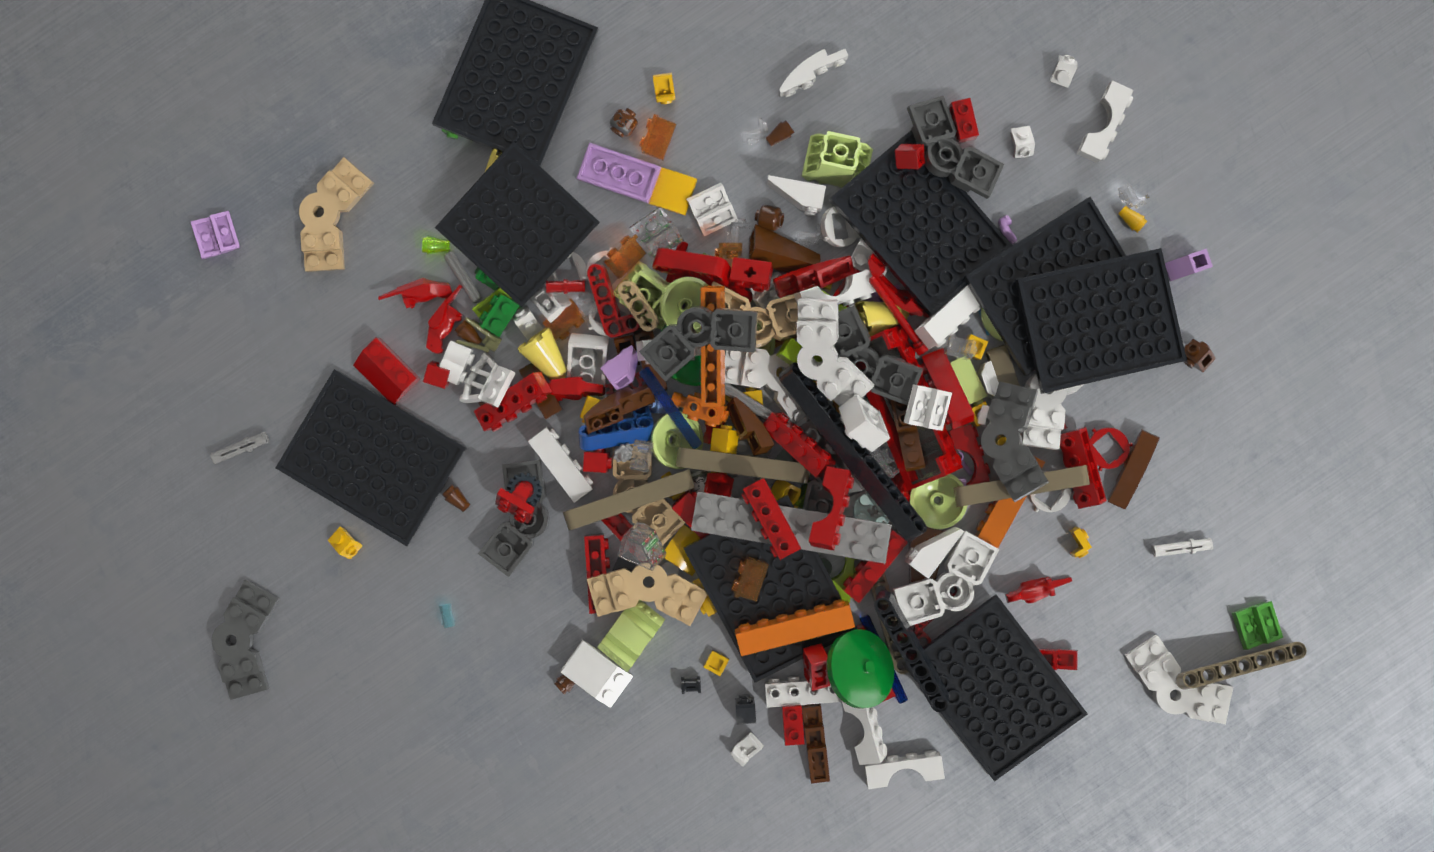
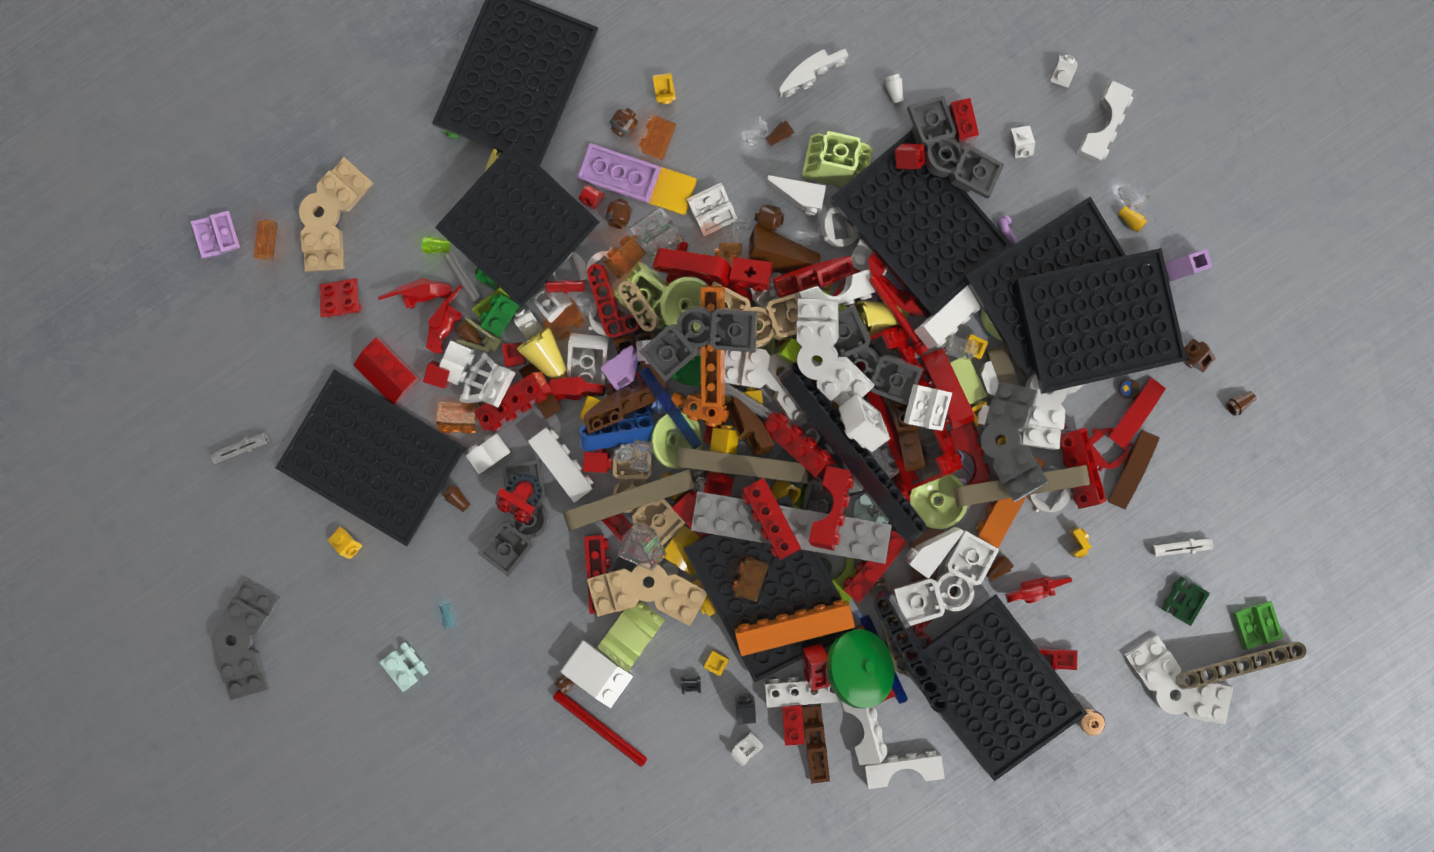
none -> clear orange bracket [254,219,278,261]
none -> red hinge [319,278,362,318]
none -> light aqua plate [379,642,429,692]
none -> clear orange bracket [436,402,478,434]
none -> white brick [466,433,512,475]
none -> red panel [502,342,527,367]
none -> red axle [553,690,647,767]
none -> red leg [579,185,605,211]
none -> reddish brown head [605,199,633,229]
none -> white cone [884,74,904,103]
none -> reddish brown cone [986,555,1014,582]
none -> light nougat head [1078,709,1106,736]
none -> red slope [1107,377,1166,449]
none -> tile [1118,379,1139,398]
none -> dark green plate [1161,576,1210,626]
none -> reddish brown cone [1226,391,1257,416]

